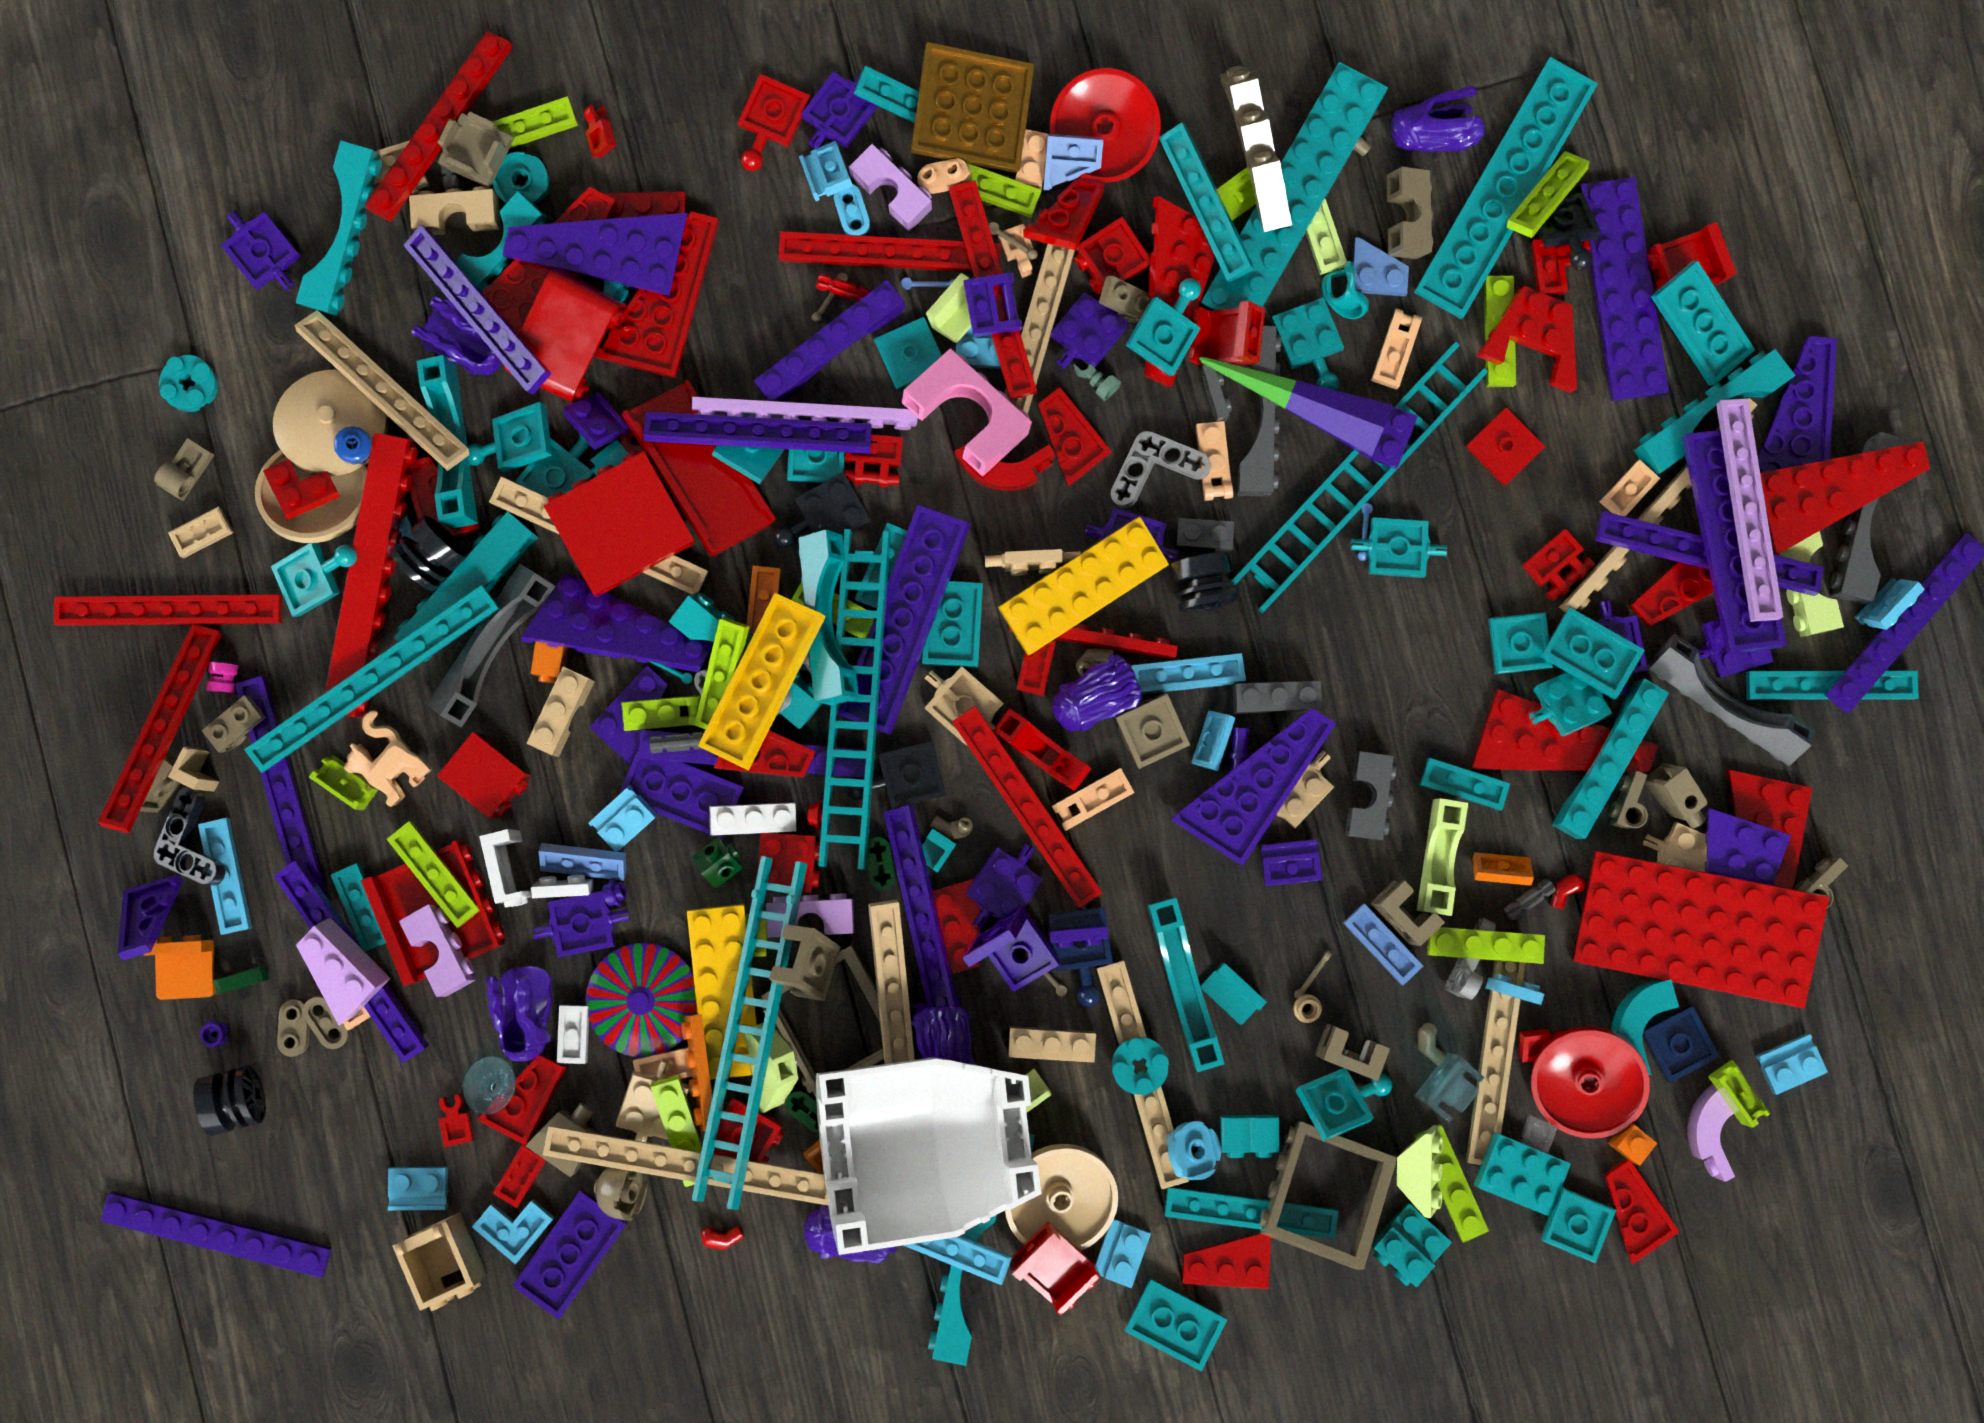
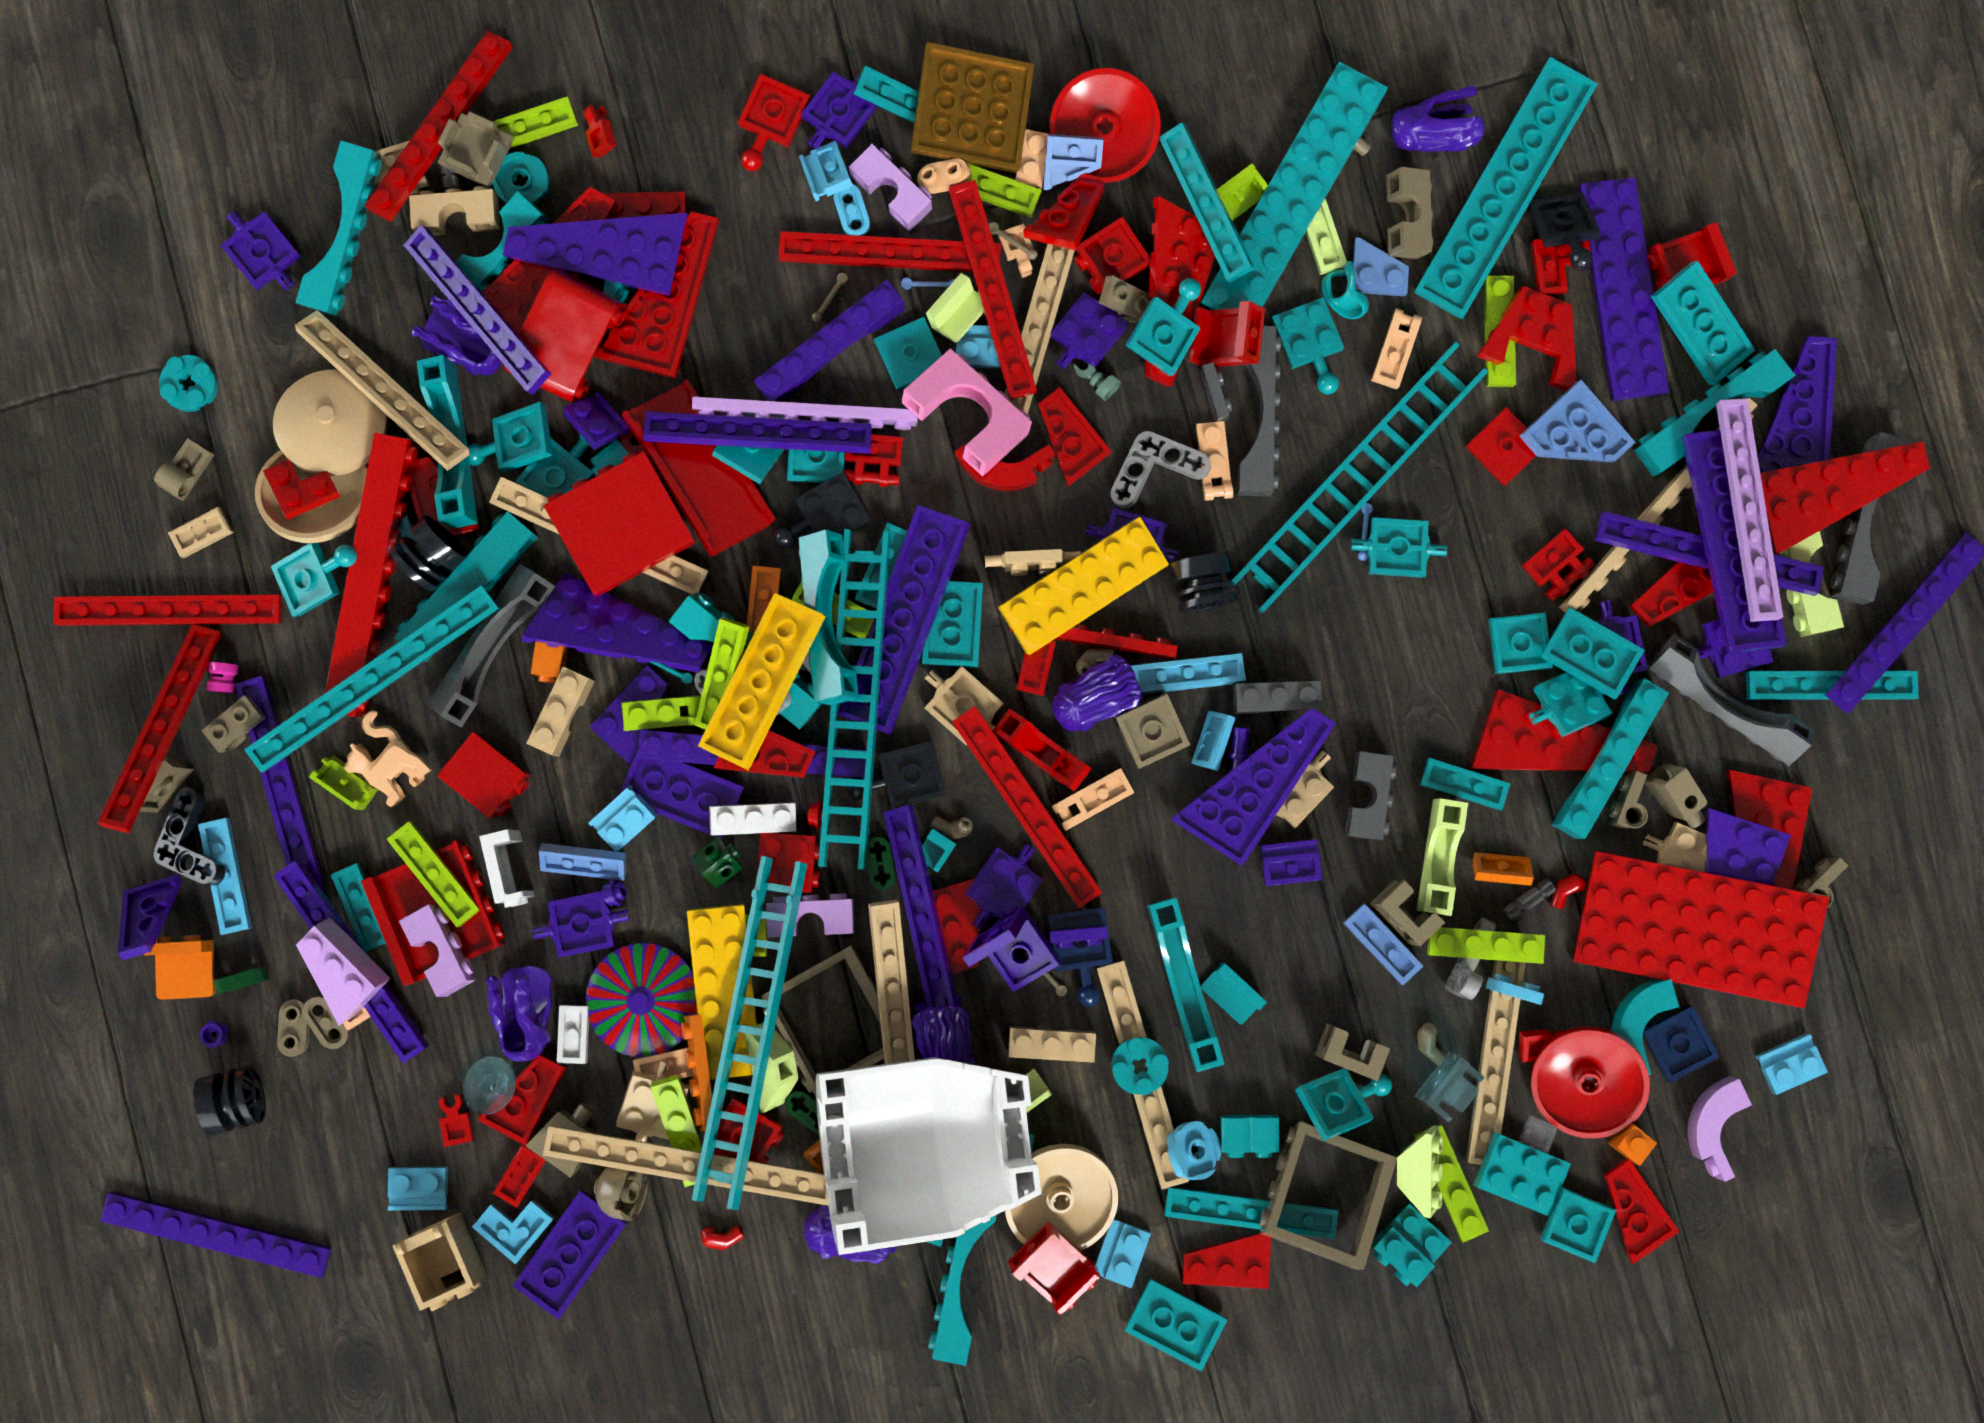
tan panel [168,746,220,792] -> none
blue head [334,426,373,465] -> none
white plate [531,875,594,898] -> none
dark grey axle [649,732,704,753] -> none
dark tan panel [769,924,840,1001] -> none
red axle [816,273,870,302] -> none
medium azure tile [903,1235,1013,1285] -> none
dark purple plate [963,273,1023,338] -> none
dark grey plate [1176,518,1234,551] -> none
dark purple plate [1199,357,1418,469] -> none
arch [1220,66,1292,232] -> none
tan plate [1293,994,1322,1023] -> none
dark tan hinge [1294,949,1333,999] -> none
lime plate [1507,151,1589,238] -> none
light nougat plate [1600,460,1660,516] -> none
lime hinge [1708,1060,1770,1128] -> none
medium azure plate [1855,578,1925,630] -> none
none -> medium blue plate [1519,380,1635,462]

